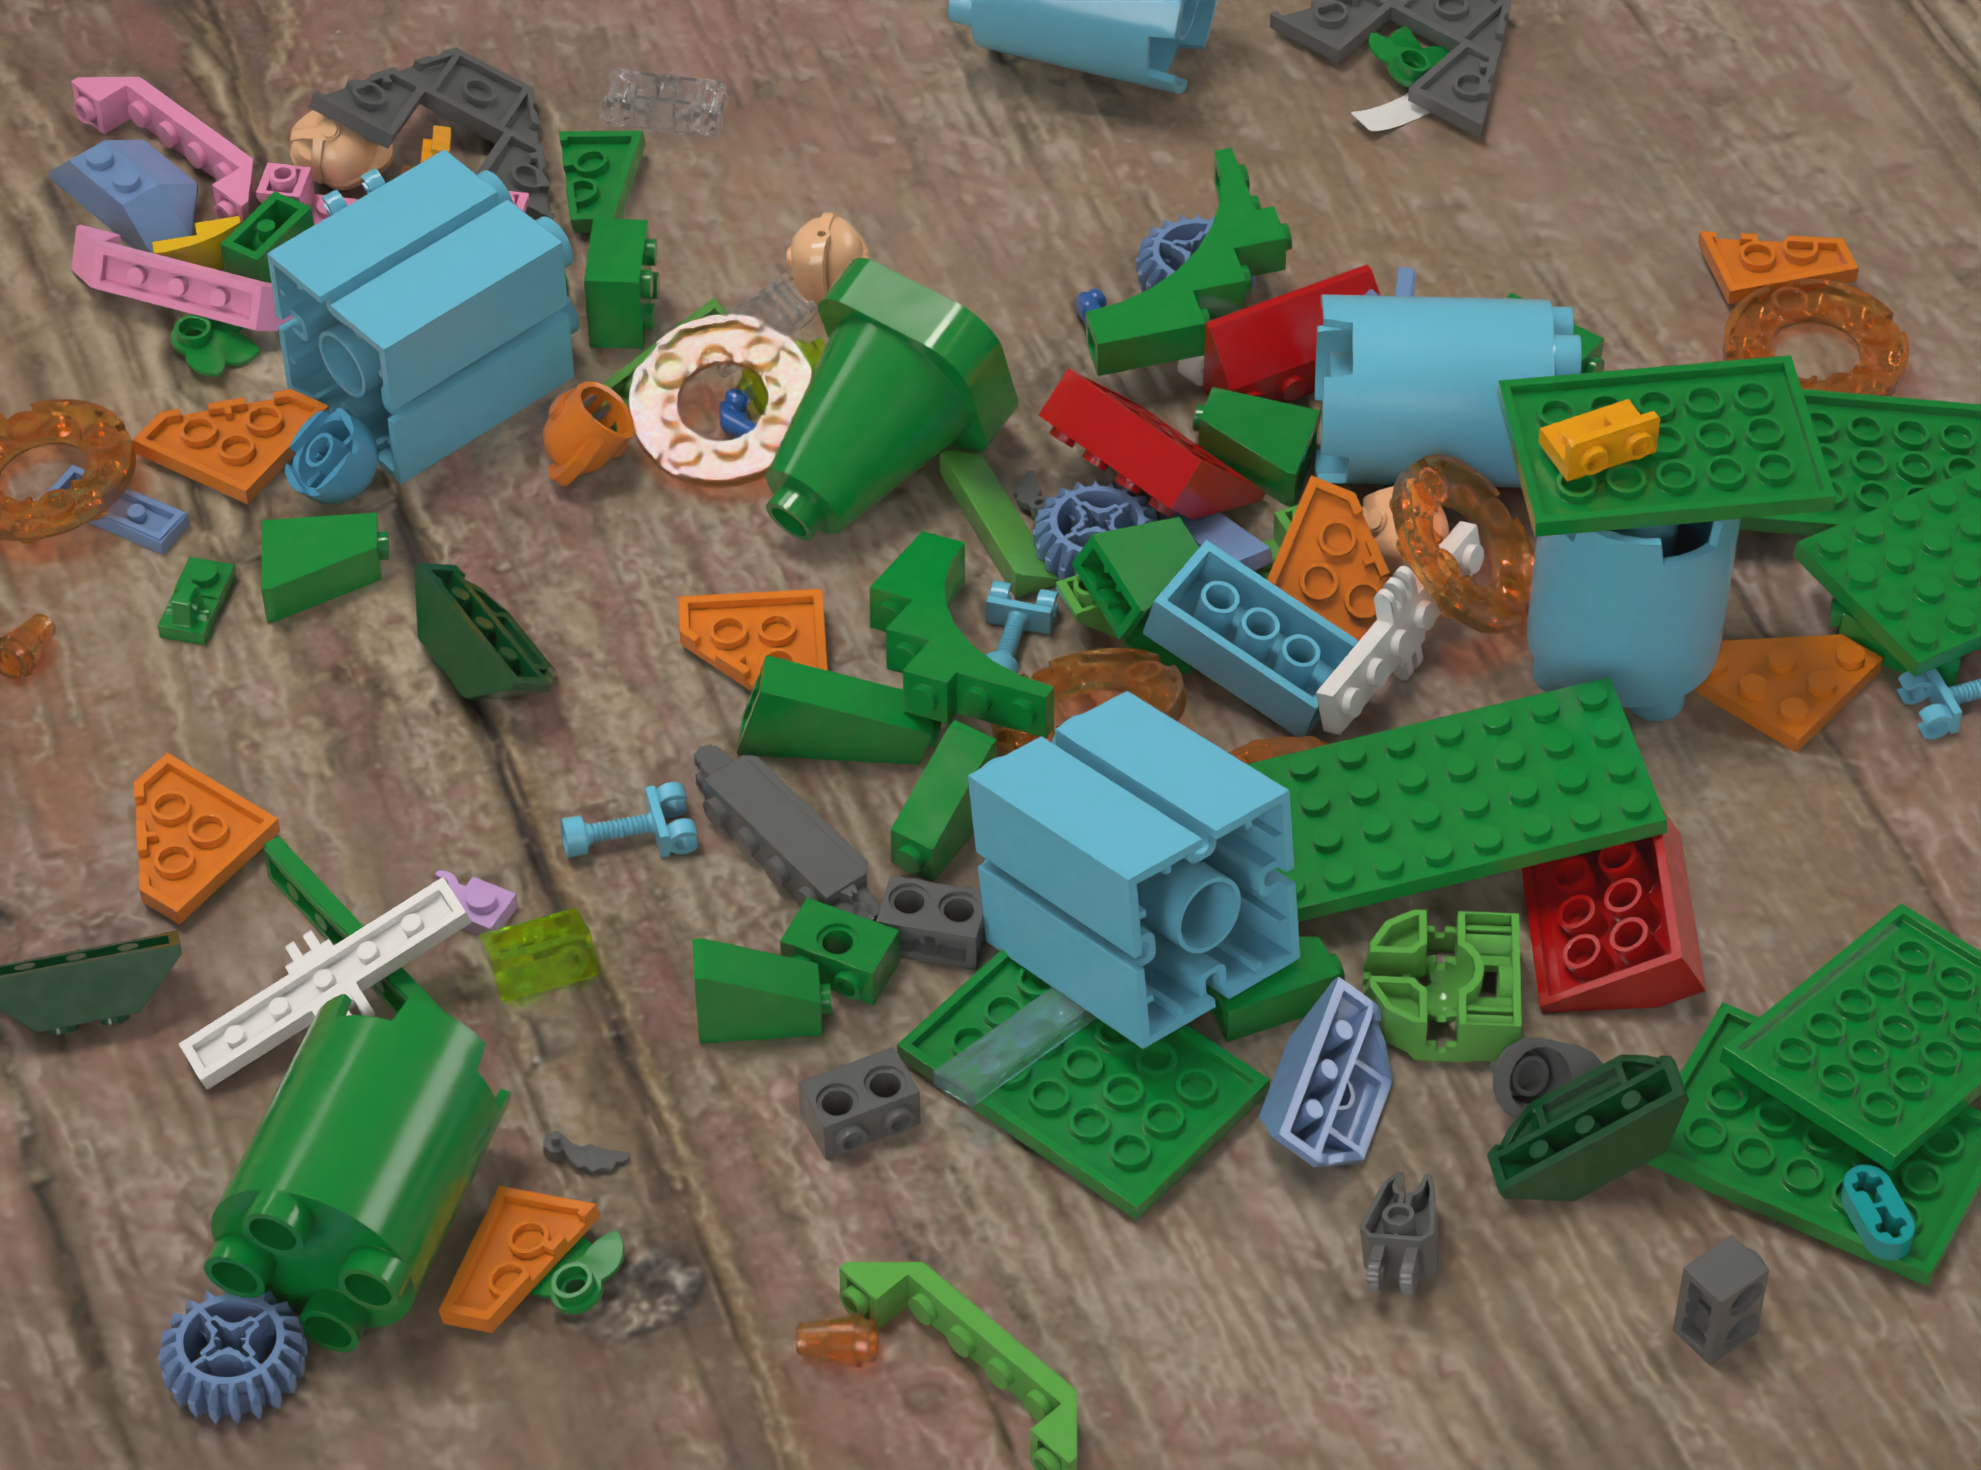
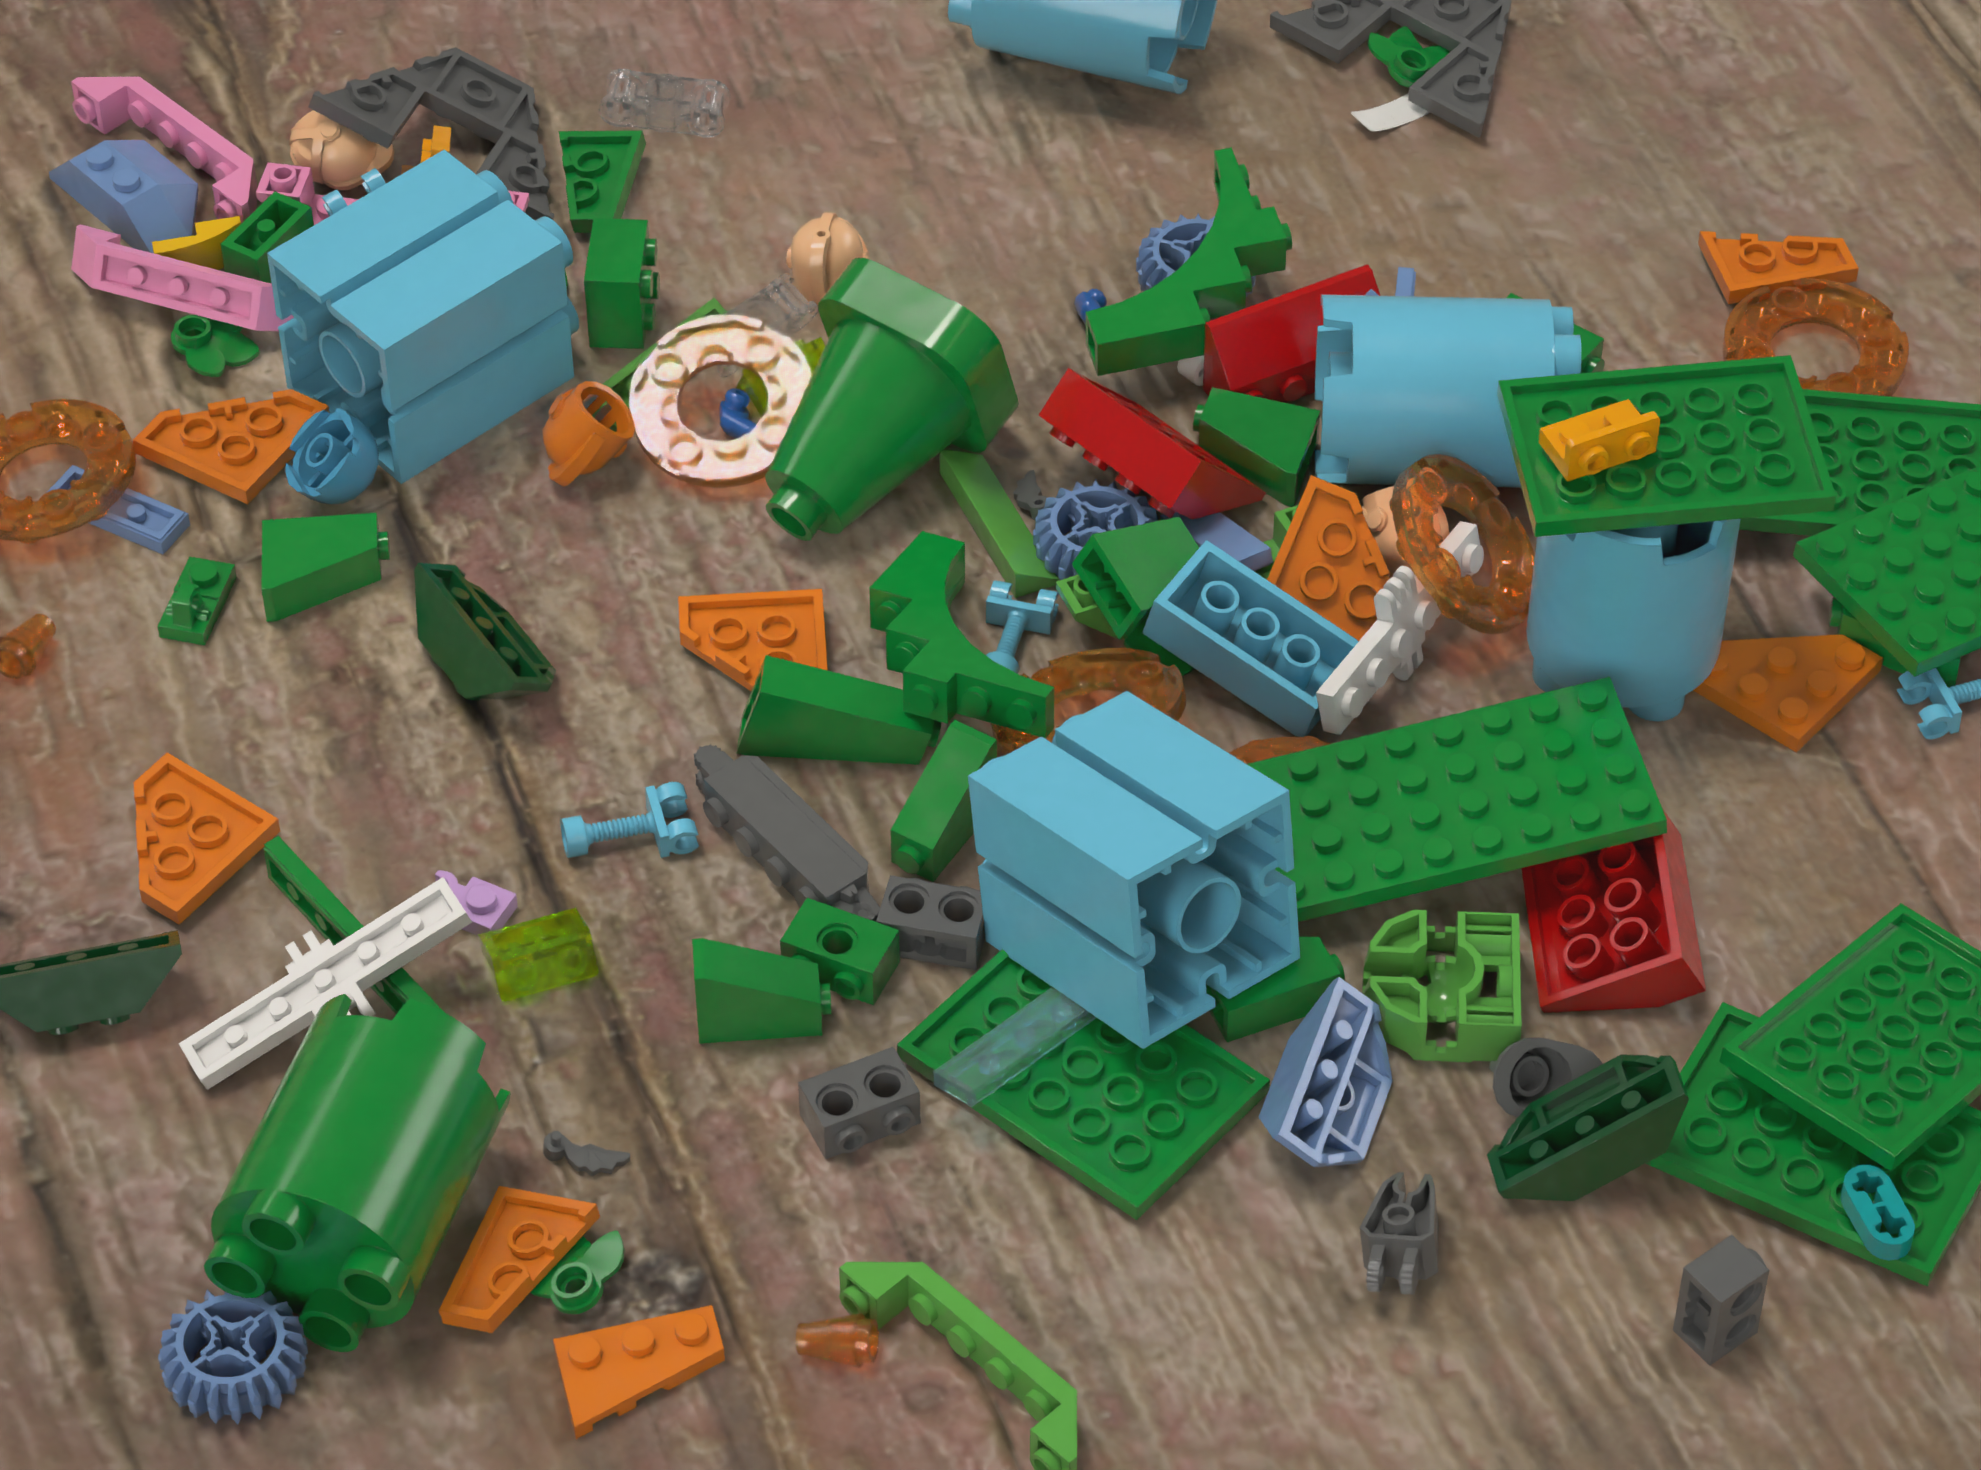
none -> orange wing [553,1305,725,1439]

